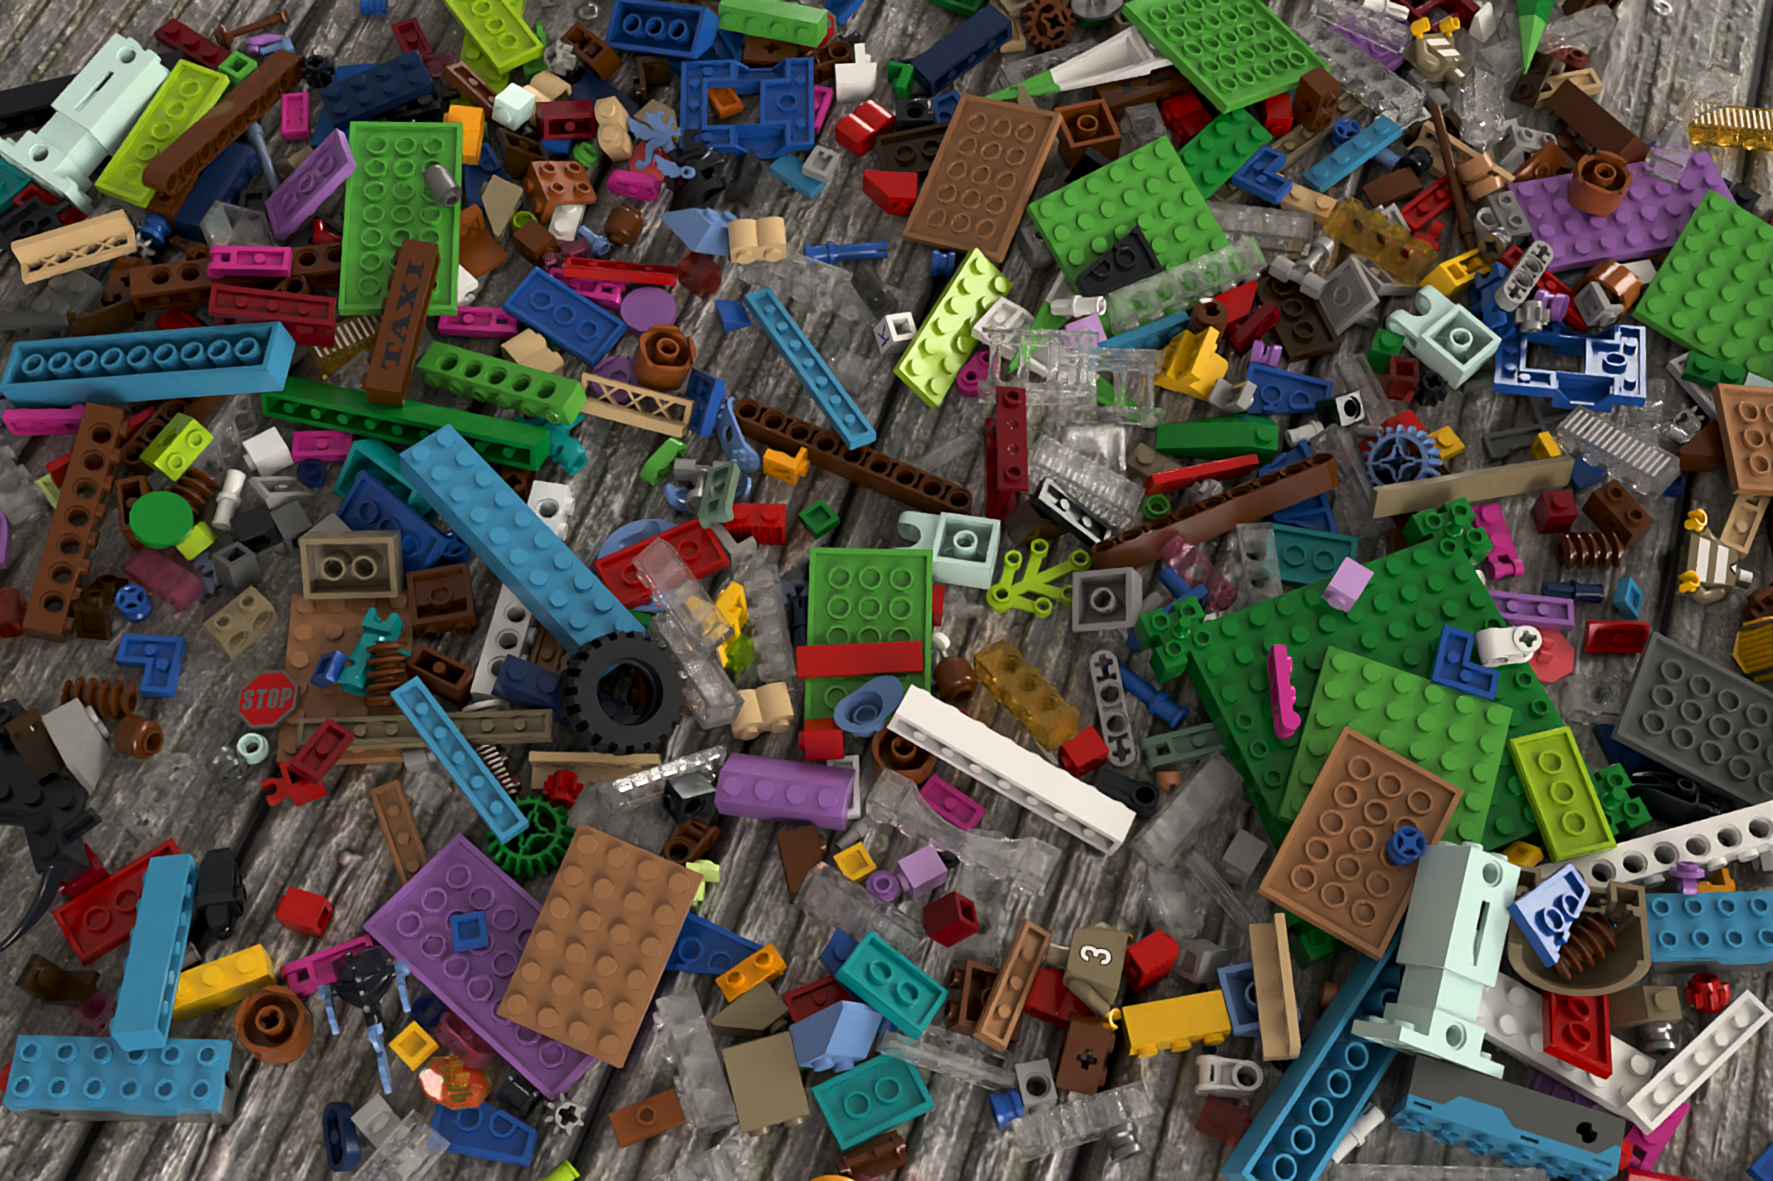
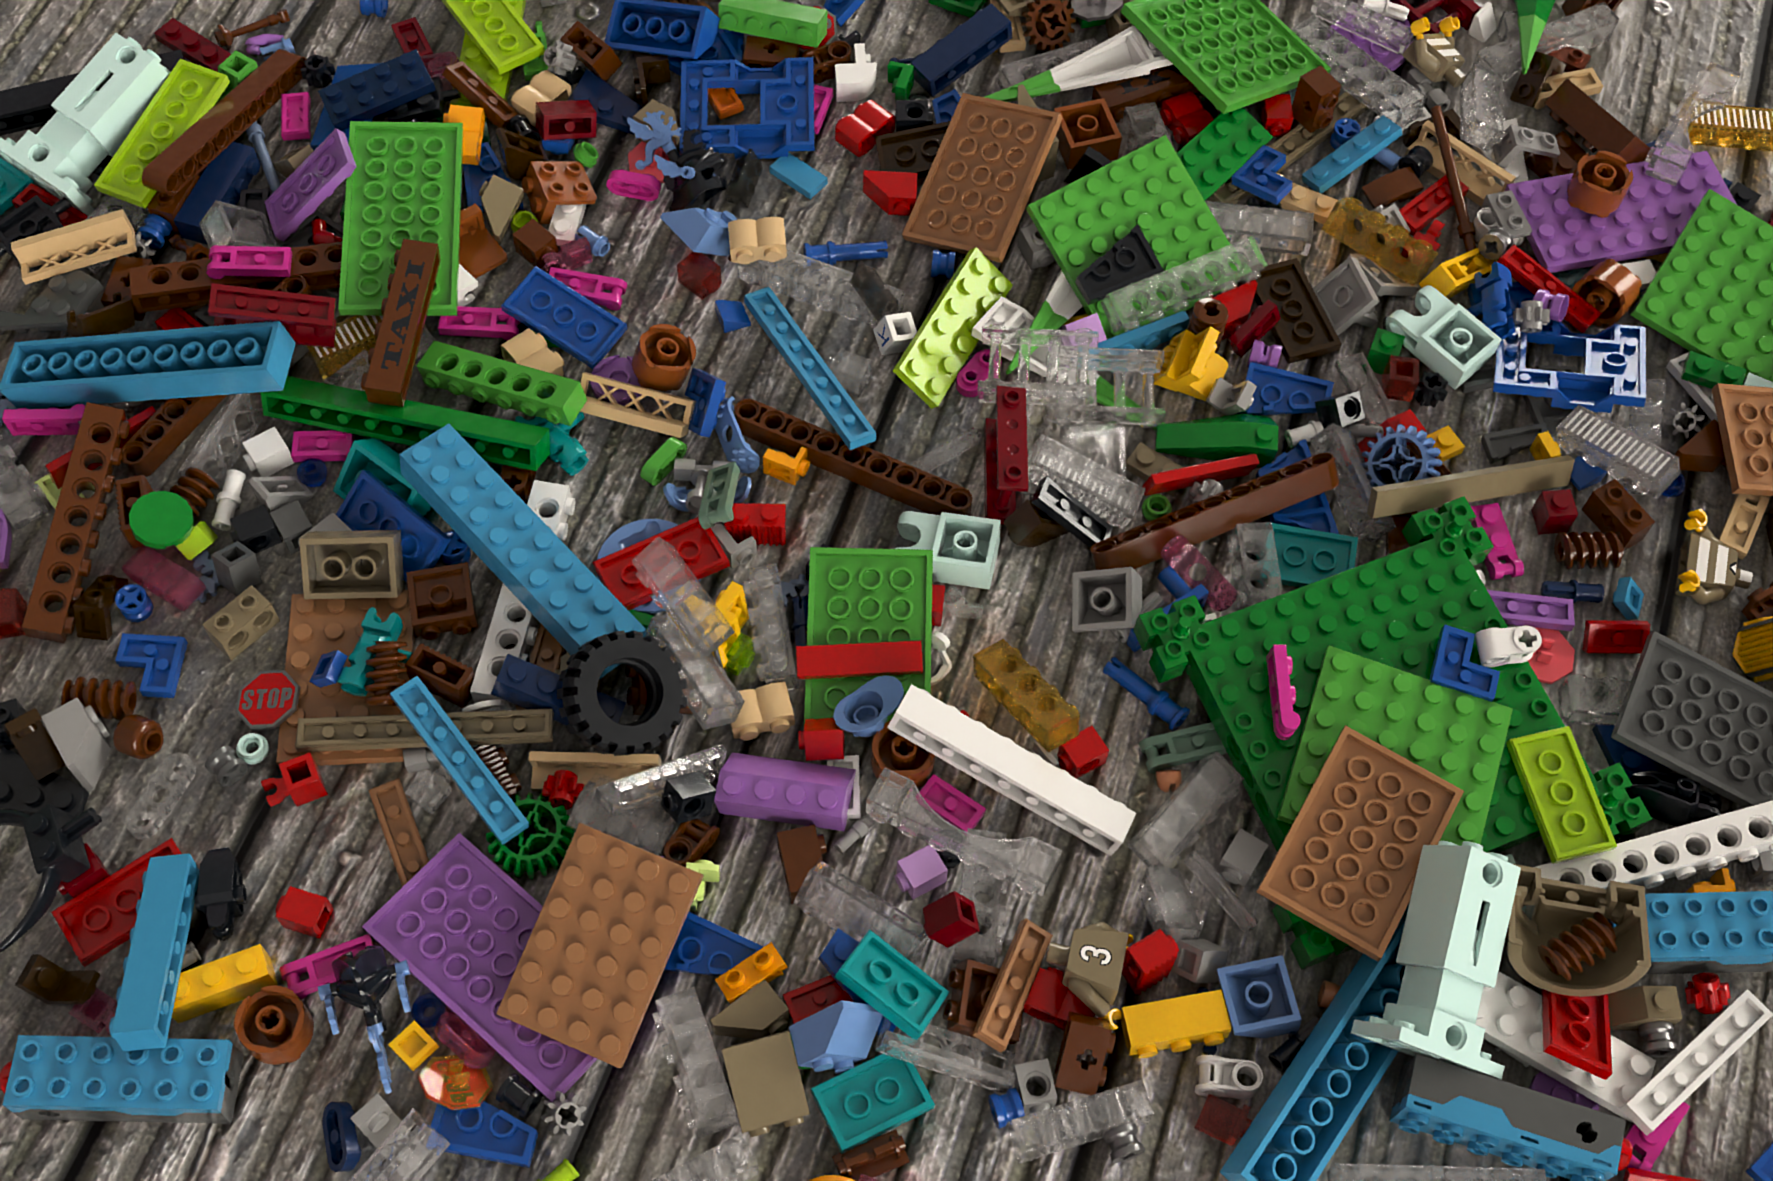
lime brick [139,412,214,482] -> none
dark red plate [288,717,355,786] -> none
flat silver brick [423,164,462,207] -> none
blue plate [450,910,489,952] -> none
light aqua brick [491,83,535,131] -> none
red tile [564,257,677,286] -> none
tan brick [595,96,633,162] -> none
reddish brown head [604,204,644,247] -> none
dark orange plate [609,1088,686,1149] -> none
medium lavender tile [620,286,677,337] -> none
green plate [798,498,840,540] -> none
light grey bracket [802,145,841,184] -> none
yellow plate [833,841,877,887] -> none
medium lavender plate [866,870,899,906] -> none
reddish brown head [933,656,978,704] -> none
lime plant [986,538,1092,618] -> none
white axle [1050,295,1106,318] -> none
light grey beam [1090,650,1136,770] -> none
black piece [1096,767,1160,820] -> none
tan fence [1248,913,1301,1061] -> none
light grey bar [1268,235,1335,300] -> none
lavender brick [1321,556,1374,613] -> none
white pin [1329,1102,1385,1166] -> none
blue wheel [1385,826,1427,866] -> none
medium nougat wheel [1456,151,1505,202] -> none
light grey beam [1495,240,1554,312] -> none
yellow plate [1501,840,1544,867] -> none
wing [1506,862,1591,968] -> none
dark orange plate [1512,139,1569,183] -> none
light grey bracket [1573,281,1624,327] -> none
clear arm [1660,417,1702,443] -> none
medium lavender plate [1669,861,1705,895] -> none

